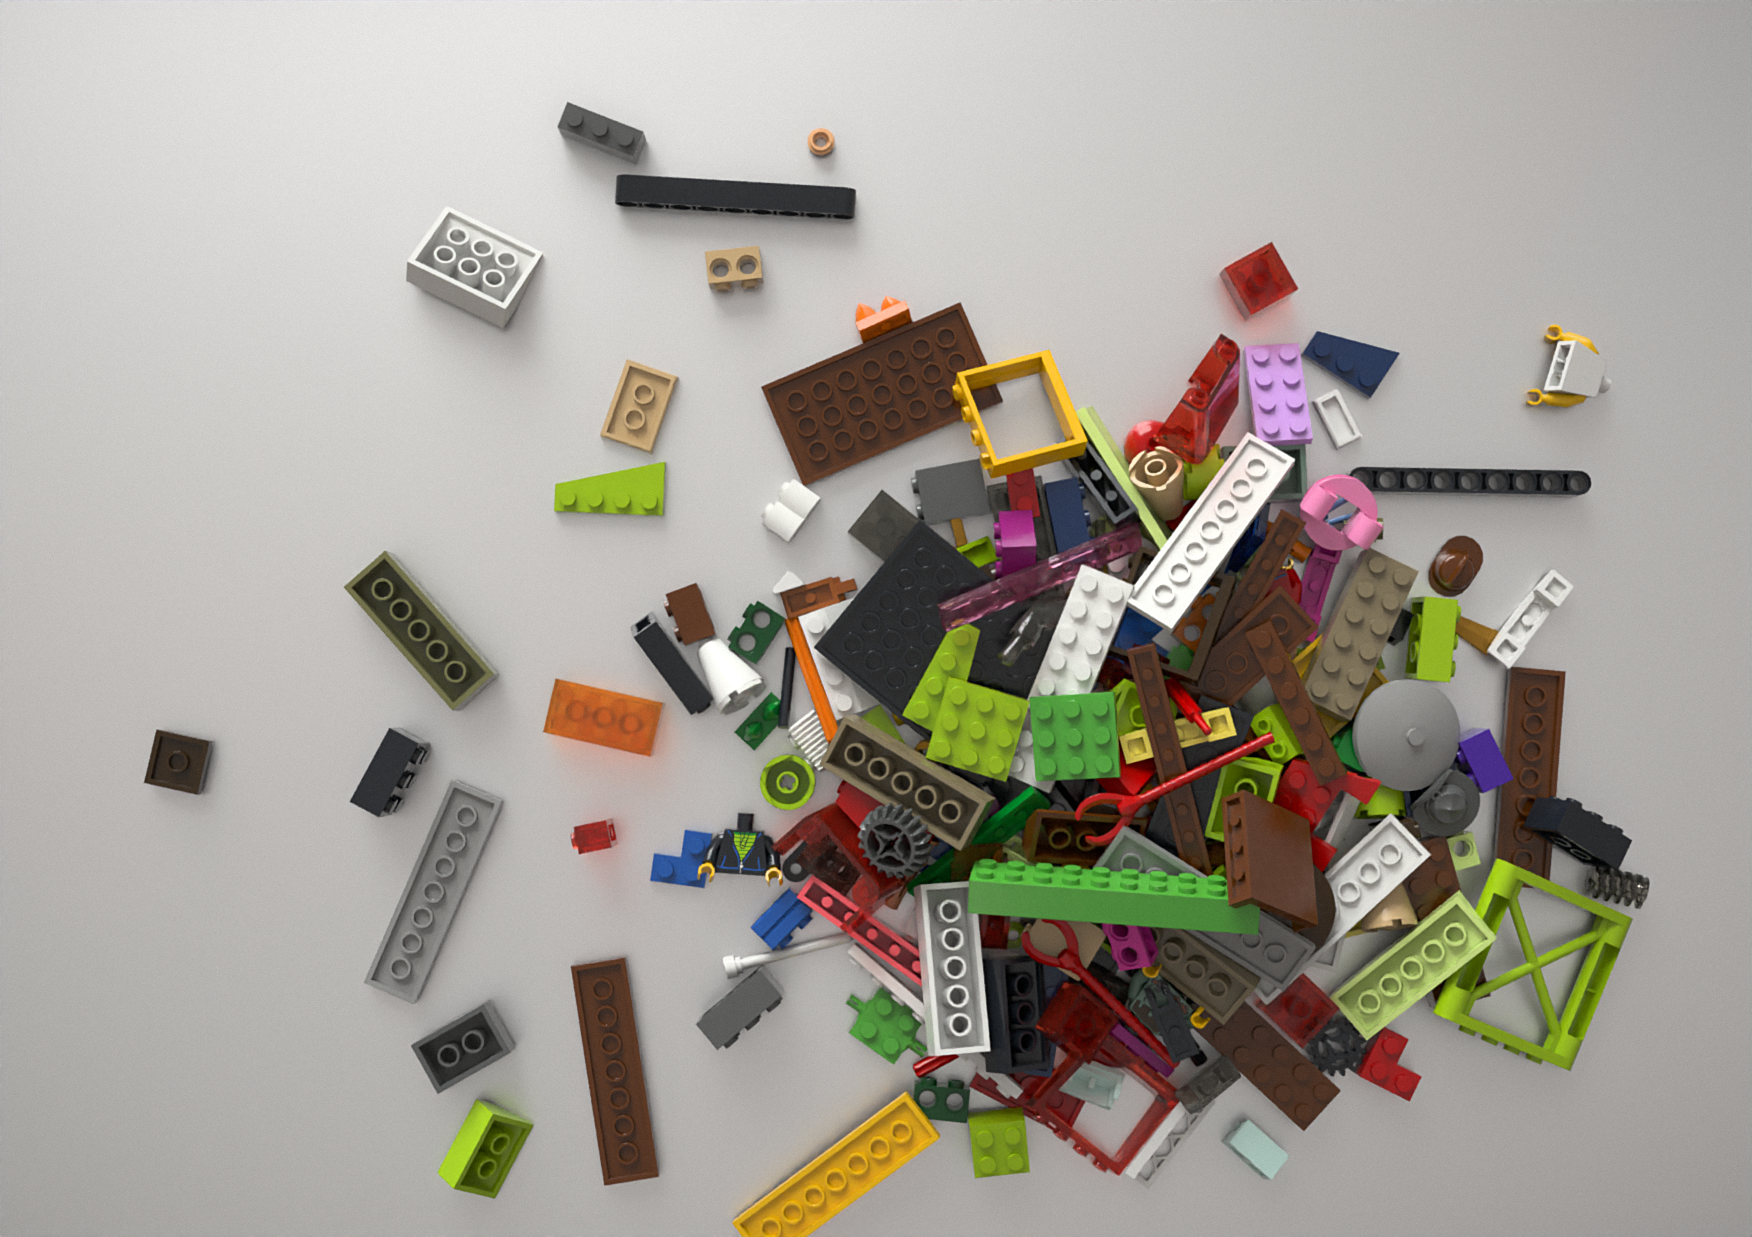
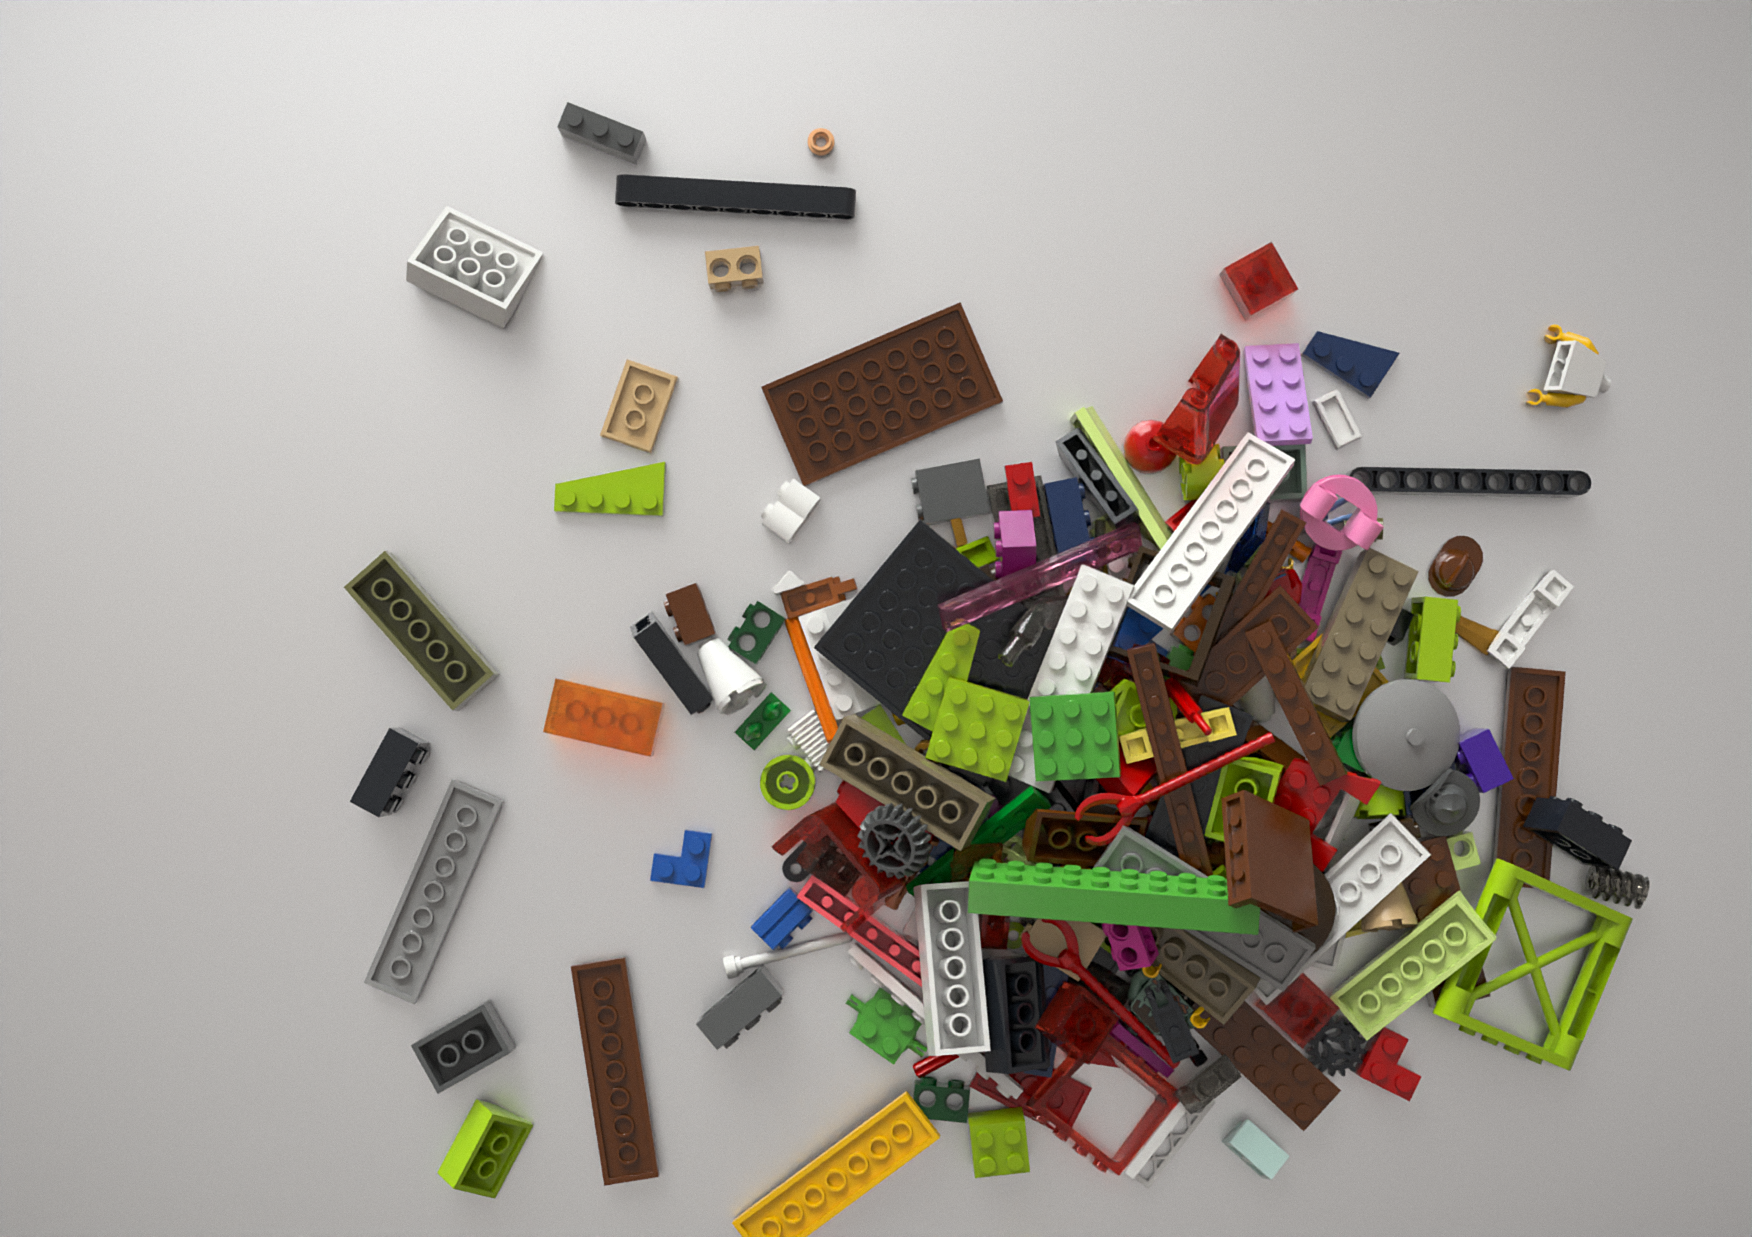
dark brown plate [144,729,213,795] -> none
clear red brick [570,818,618,854] -> none
torso [697,813,783,887] -> none
black bar [778,647,796,729] -> none
clear smoke brick [847,490,919,563] -> none
orange tile [855,296,912,343] -> none
yellow window [952,350,1088,479] -> none
light aqua hinge [1059,1053,1125,1110] -> none
tan cone [1129,446,1184,520] -> none
lime panel [1251,703,1306,765] -> none

